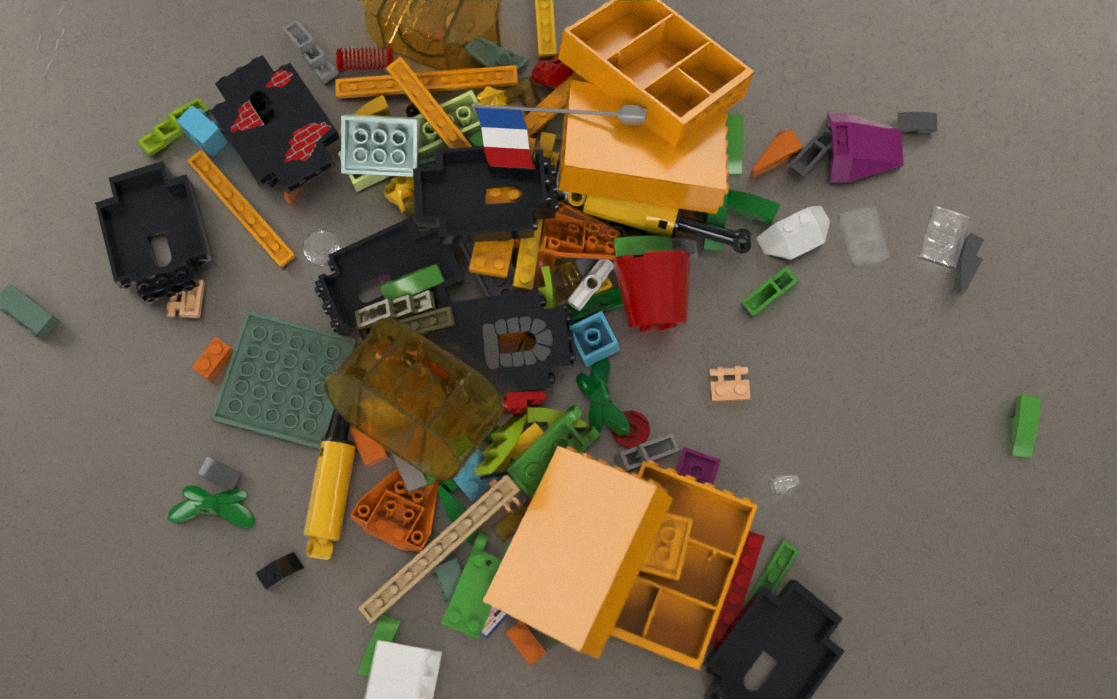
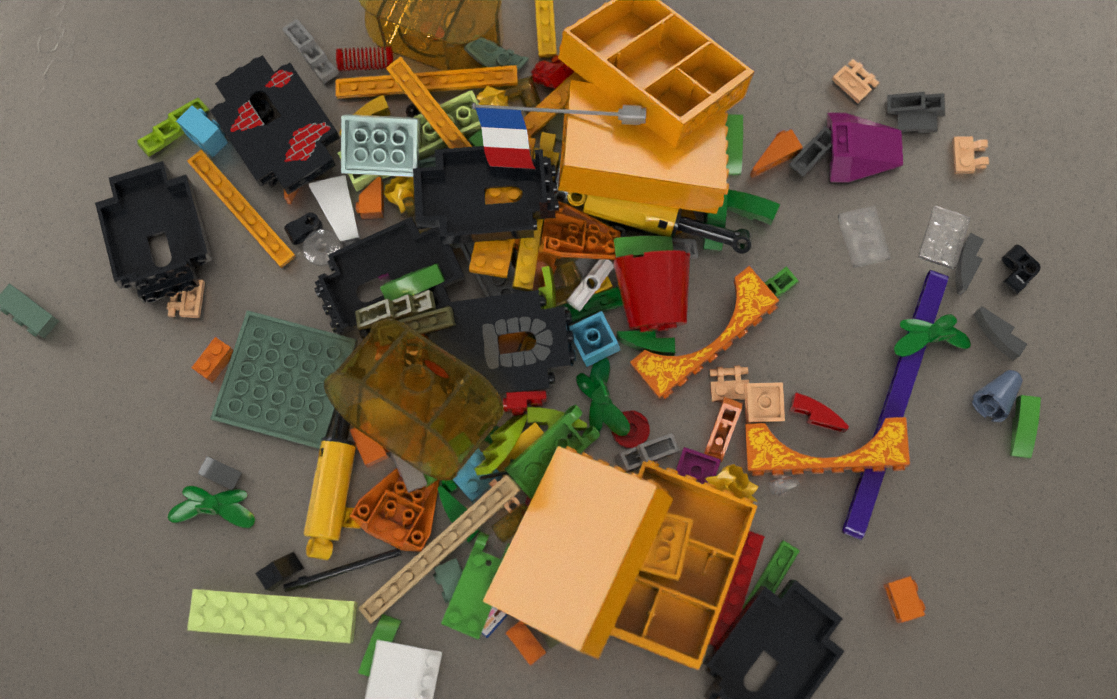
white wedge [756,206,830,260] -> none
none -> yellowish green brick [187,589,358,643]
none -> black bar [283,548,401,592]
none -> black piece [284,213,323,245]
none -> white slope [309,175,361,247]
none -> yellow plate [342,507,360,529]
none -> orange slope [356,177,384,219]
none -> green slope [616,330,676,356]
none -> orange arch [630,266,779,400]
none -> orange slope [704,397,742,462]
none -> yellow hair [705,464,759,502]
none -> light nougat plate [744,382,785,423]
none -> orange arch [745,417,910,476]
none -> red slope [789,392,849,433]
none -> light nougat plate [832,59,879,104]
none -> dark purple beam [842,270,949,540]
none -> orange brick [883,576,925,623]
none -> dark grey slope [887,92,945,116]
none -> green piece [894,314,971,357]
none -> light nougat plate [953,136,989,174]
none -> sand blue cone [972,370,1023,422]
none -> dark grey slope [974,306,1027,361]
none -> black piece [1002,244,1041,295]

